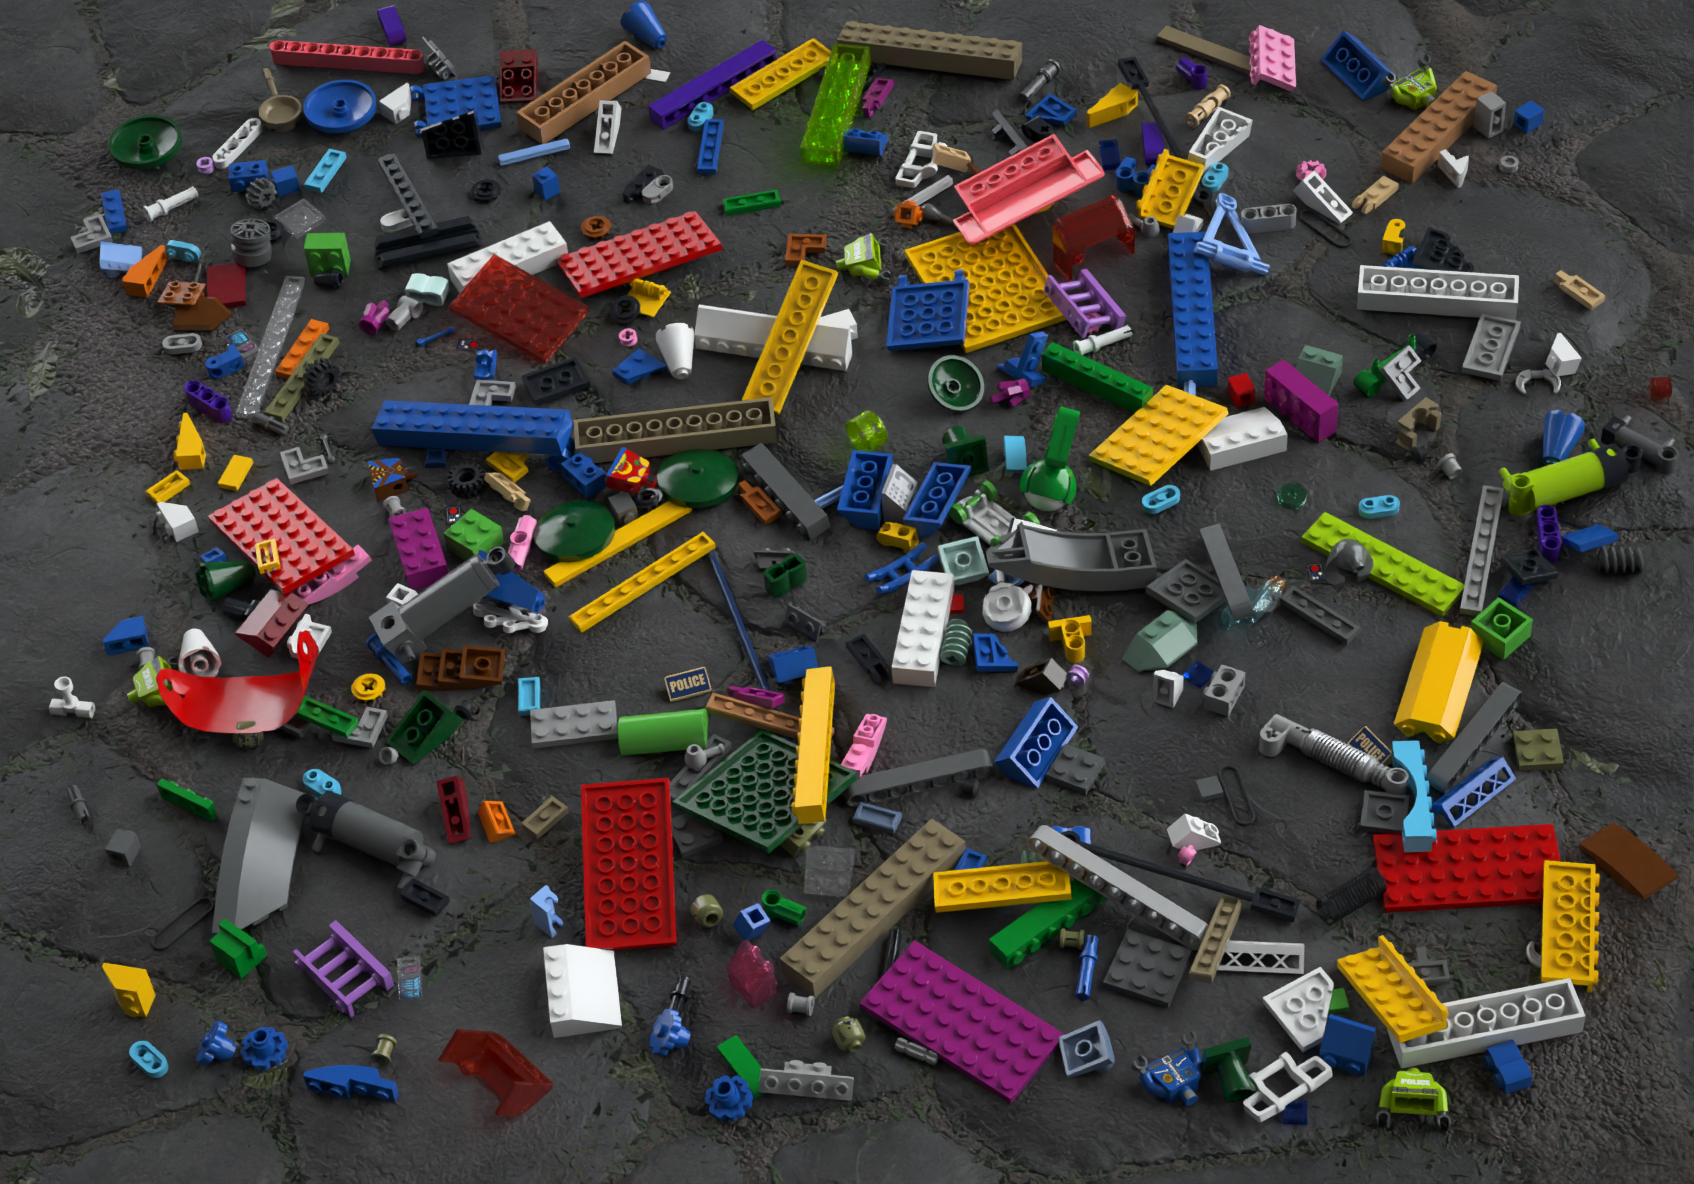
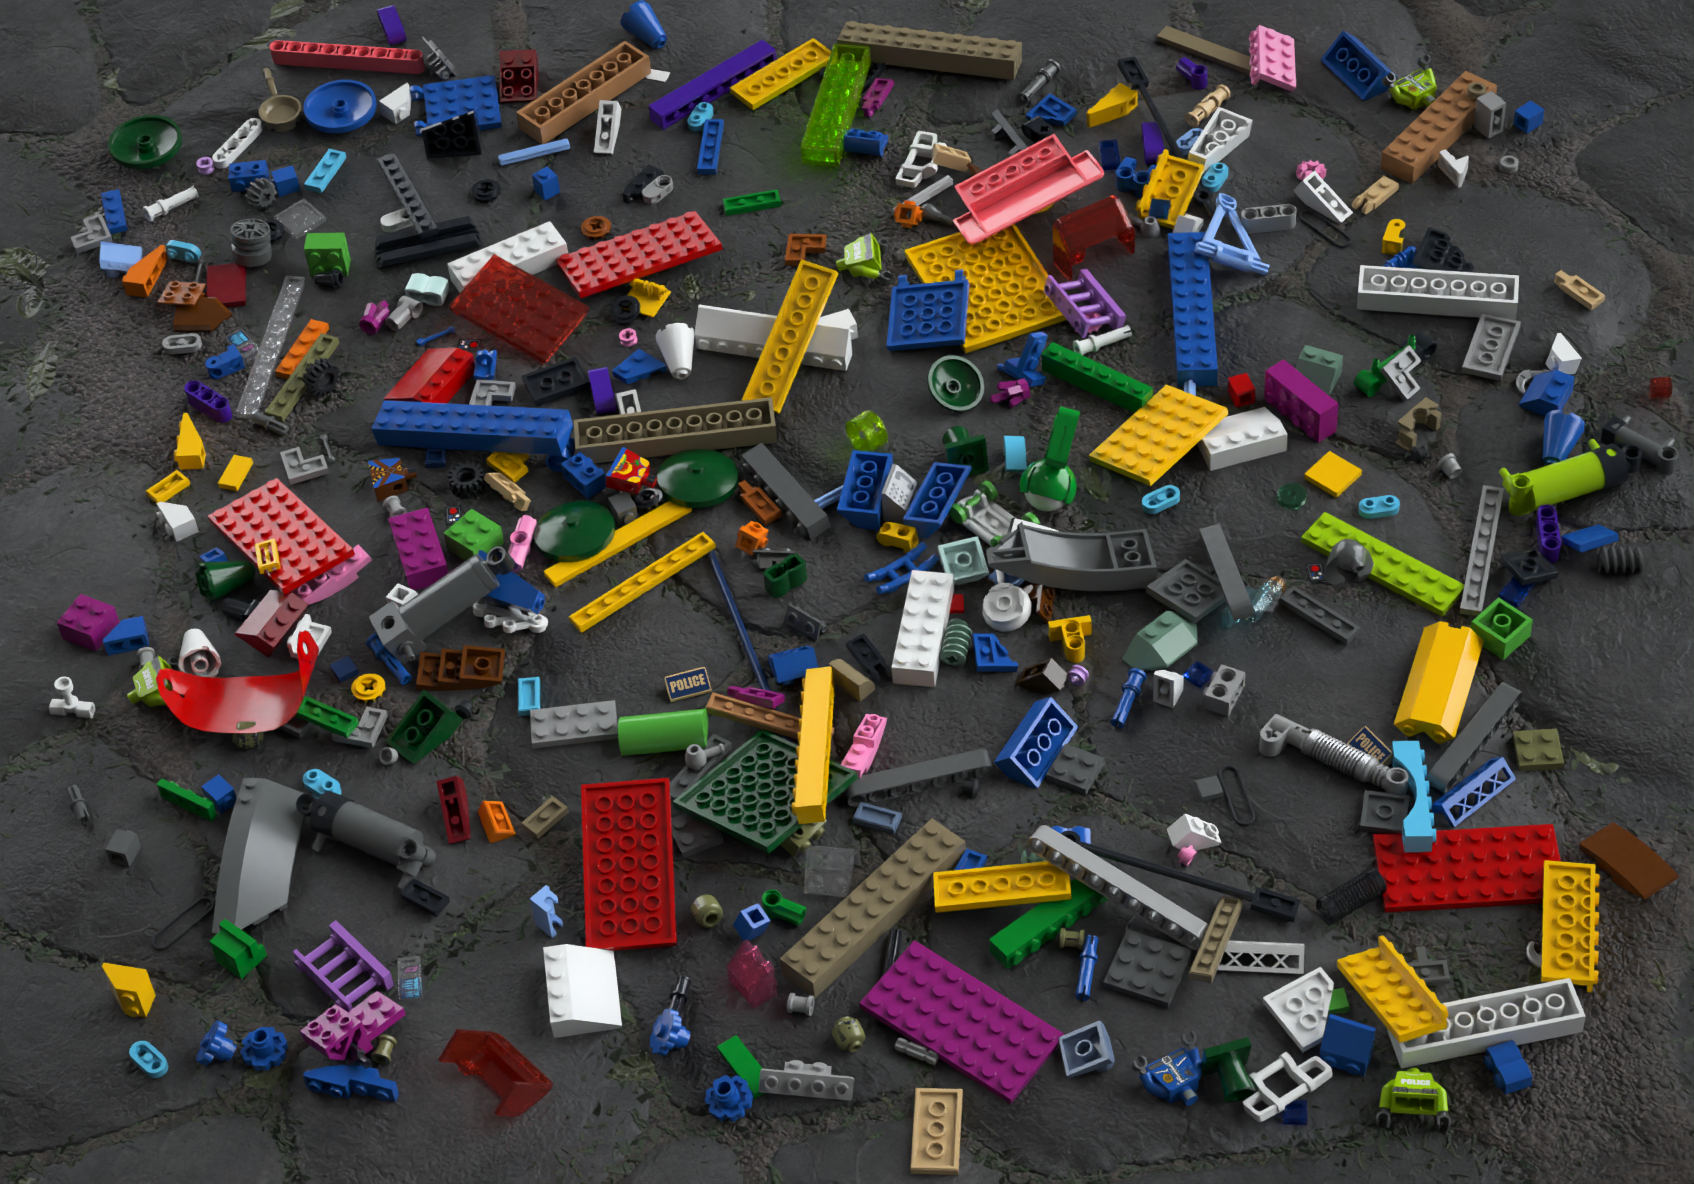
none -> magenta brick [57,594,120,651]
none -> blue brick [201,774,237,814]
none -> magenta piece [300,991,406,1069]
none -> dark blue tile [330,656,359,683]
none -> red slope [384,348,475,404]
none -> dark purple beam [588,367,616,415]
none -> white slope [615,389,641,415]
none -> orange brick [735,521,769,556]
none -> dark tan brick [829,659,875,702]
none -> tan tile [910,1088,963,1175]
none -> blue pin [1110,668,1147,728]
none -> clear blue tile [1149,198,1171,220]
none -> light blue beam [1176,128,1203,155]
none -> yellow tile [1304,451,1362,498]
none -> dark tan tile [1467,82,1486,100]
none -> blue slope [1519,370,1575,416]

